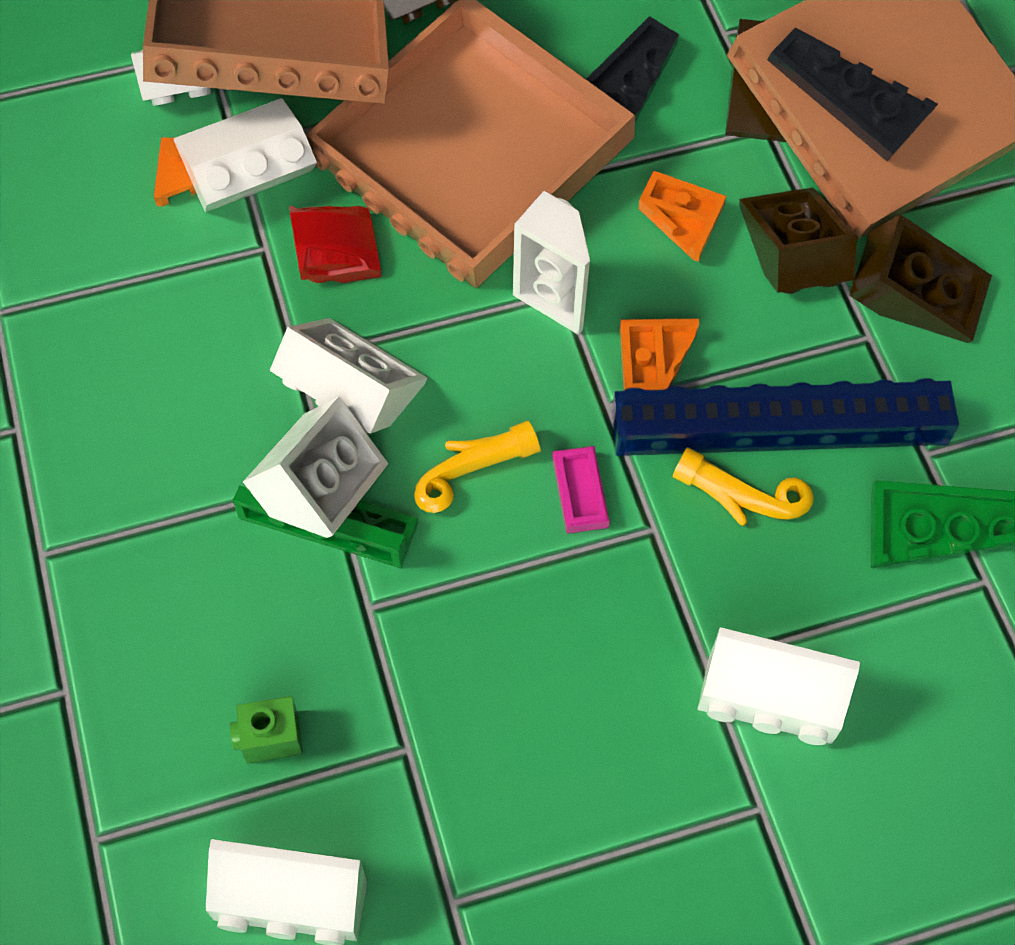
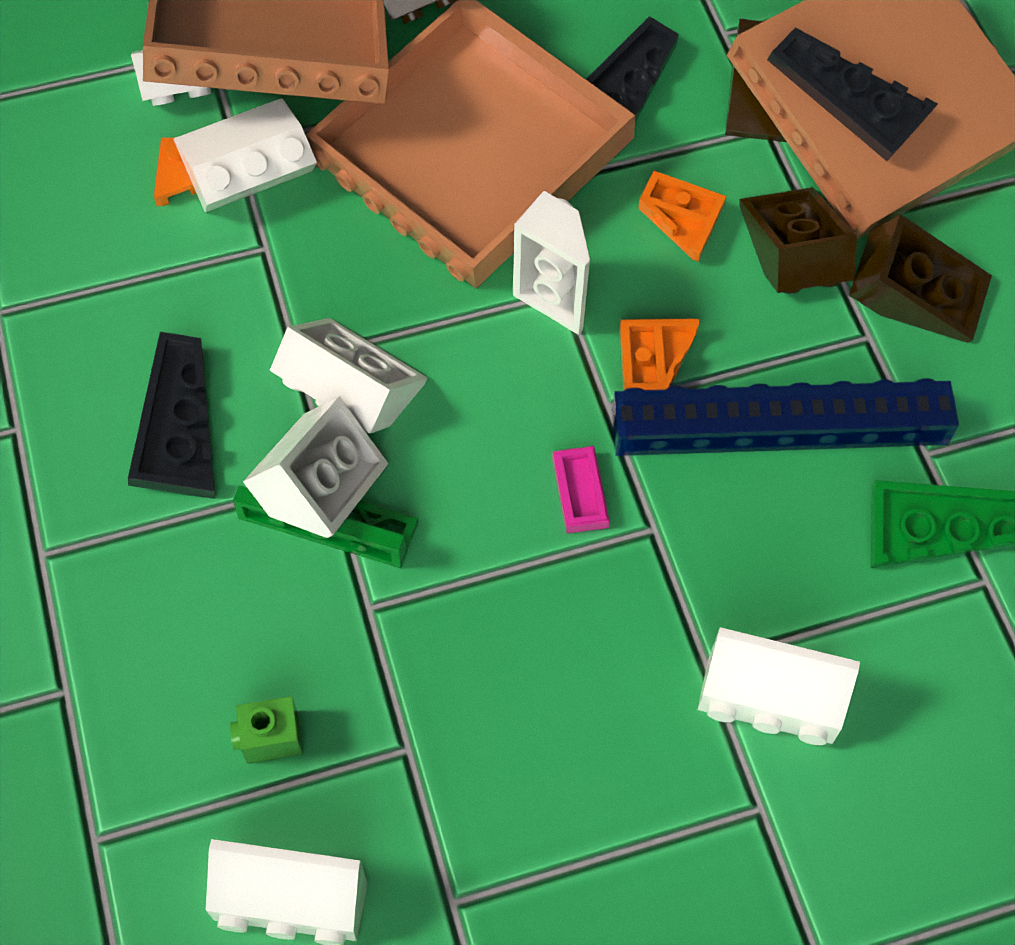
red slope [289,206,381,283] -> none
yellow plant [414,420,541,513] -> none
yellow plant [672,447,814,526] -> none
none -> black wing [128,332,215,499]

